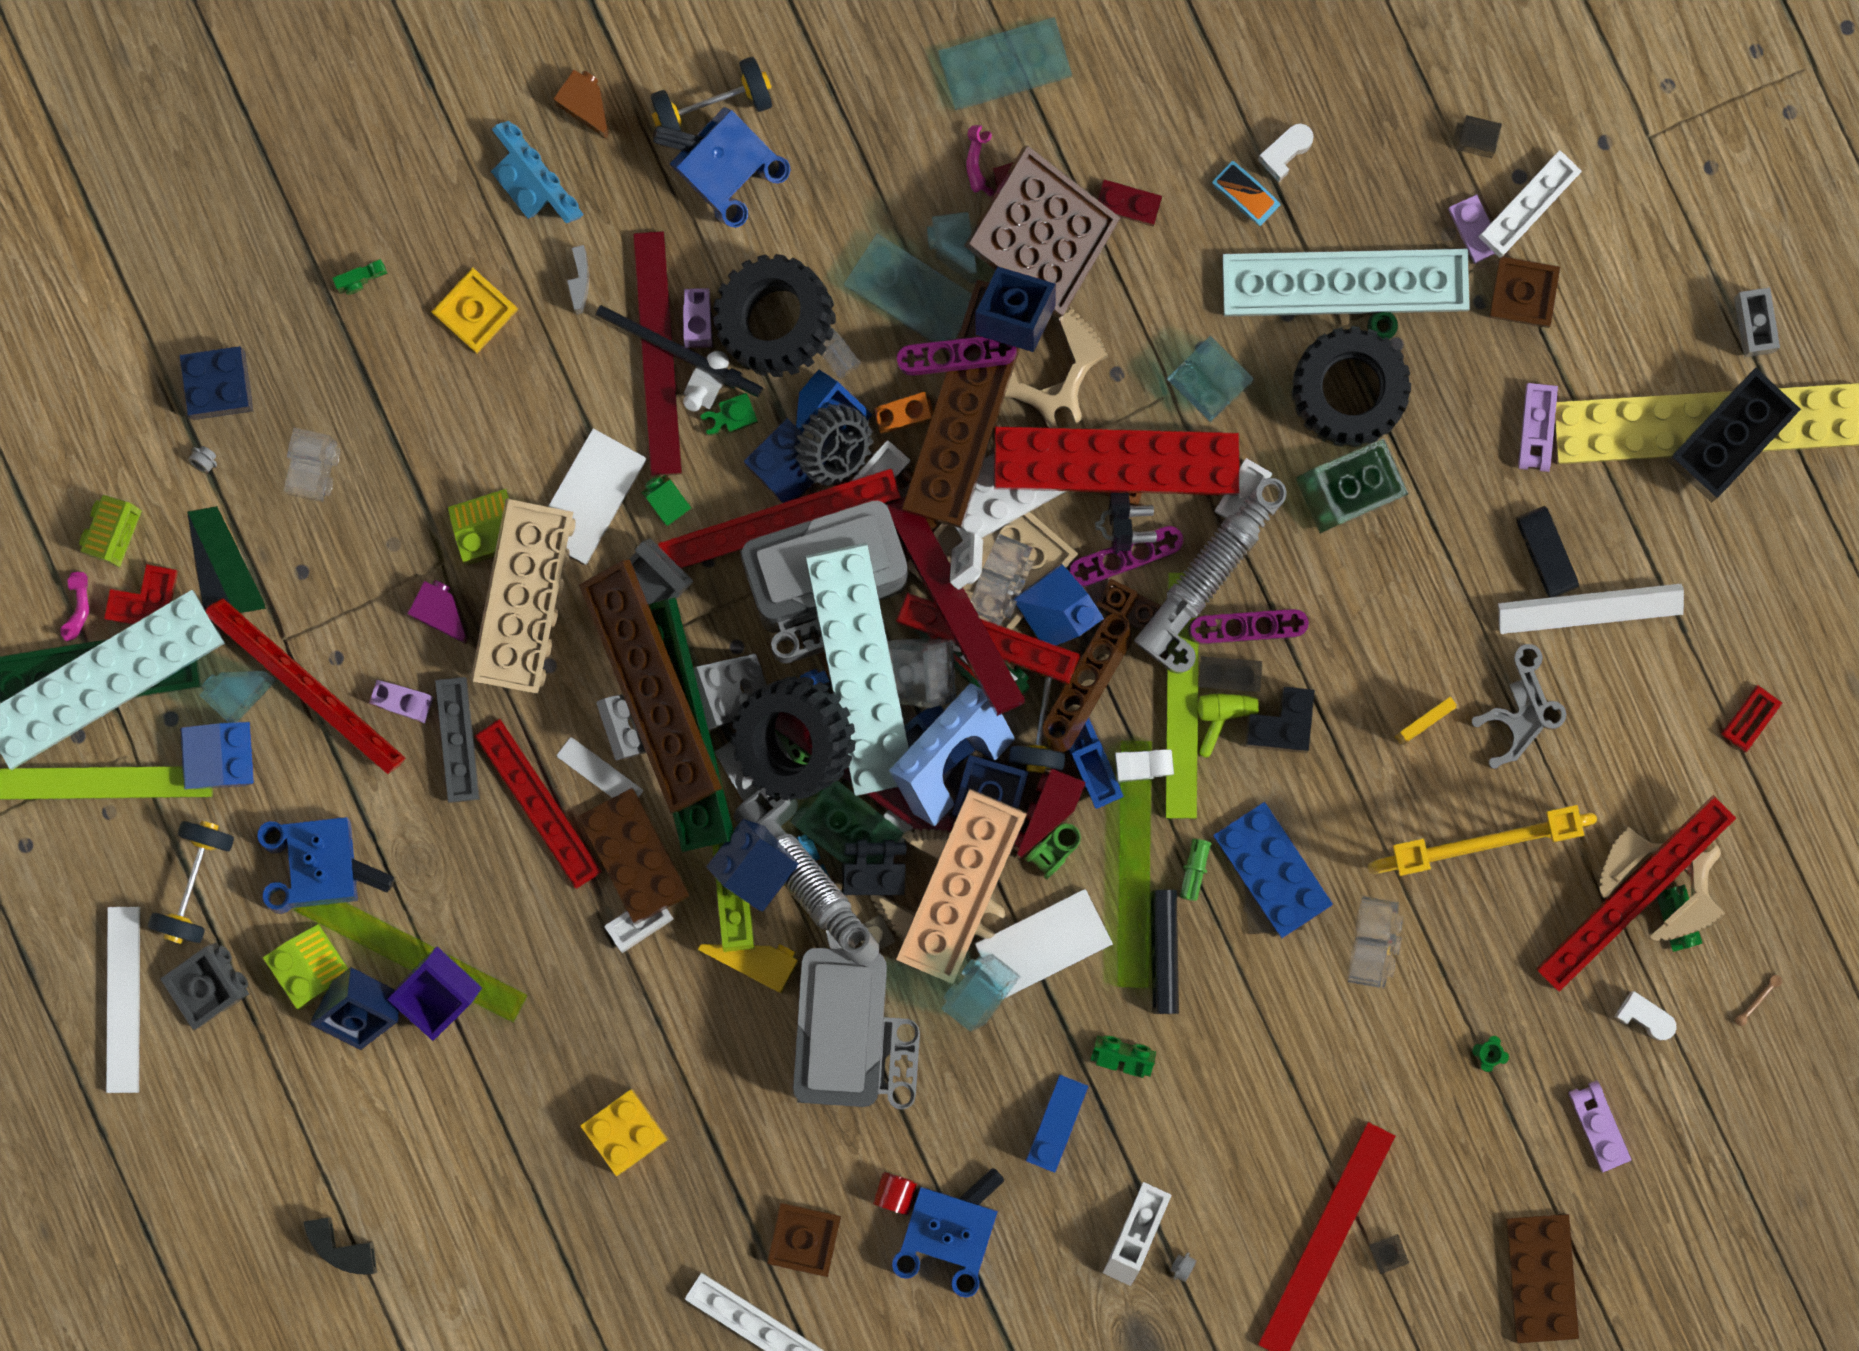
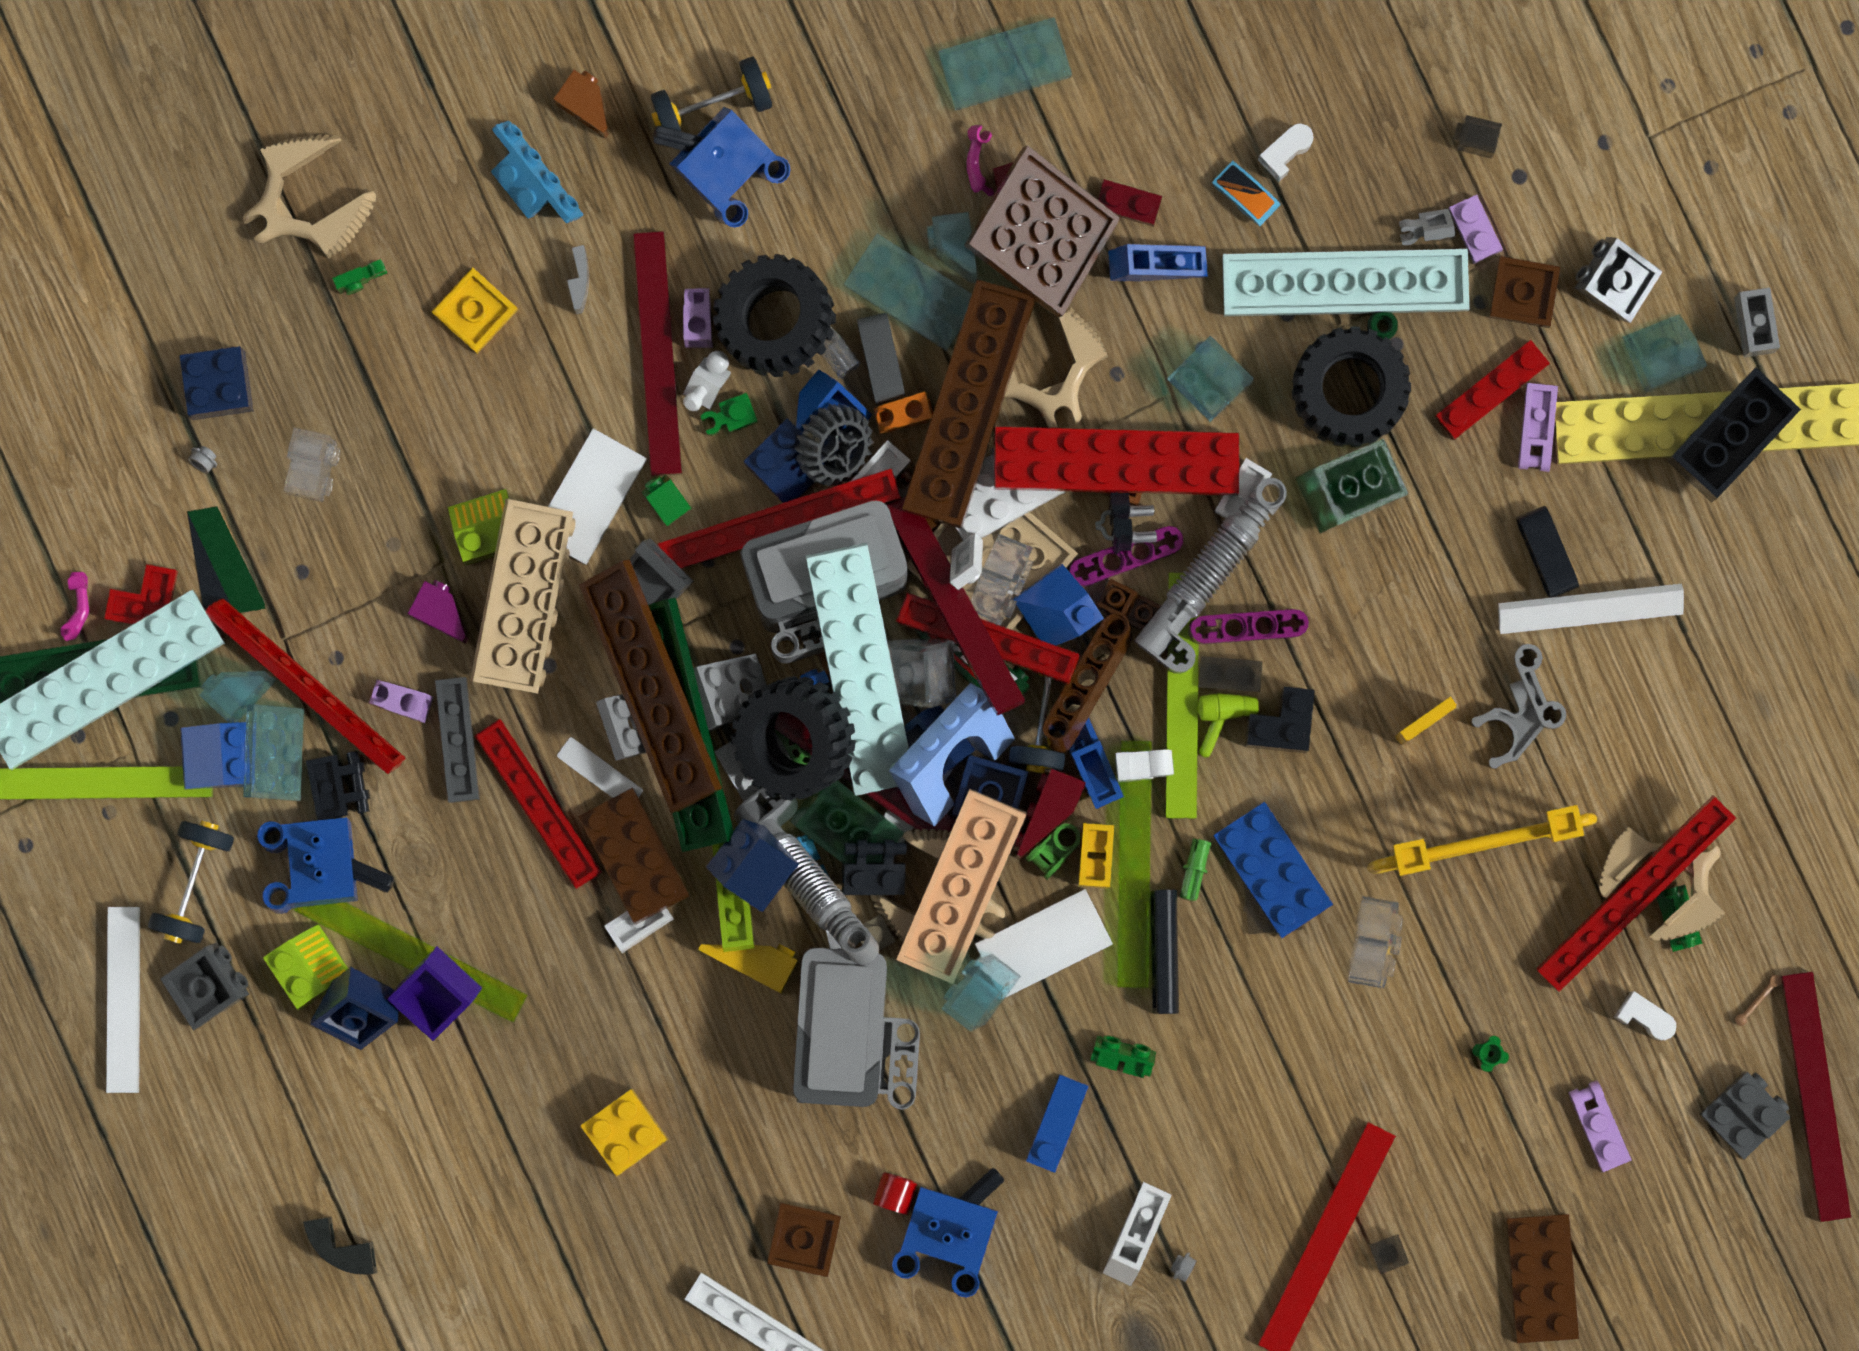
lime slope [79,495,142,568] -> none
black bar [596,305,763,398] -> none
magenta beam [897,337,1017,376] -> none
dark blue brick [975,266,1056,352] -> none
white plate [1478,150,1582,258] -> none
red tile [1720,685,1783,753] -> none
none -> tan piece [243,134,376,258]
none -> clear light blue plate [243,704,304,801]
none -> black plate [306,751,371,821]
none -> dark grey beam [857,312,906,405]
none -> yellow brick [1078,823,1114,889]
none -> blue slope [1108,244,1208,282]
none -> light grey plate [1399,209,1455,245]
none -> red plate [1435,340,1550,440]
none -> plate [1575,237,1662,323]
none -> clear light blue slope [1622,314,1707,394]
none -> dark grey plate [1699,1072,1791,1160]
none -> dark red tile [1781,972,1851,1222]

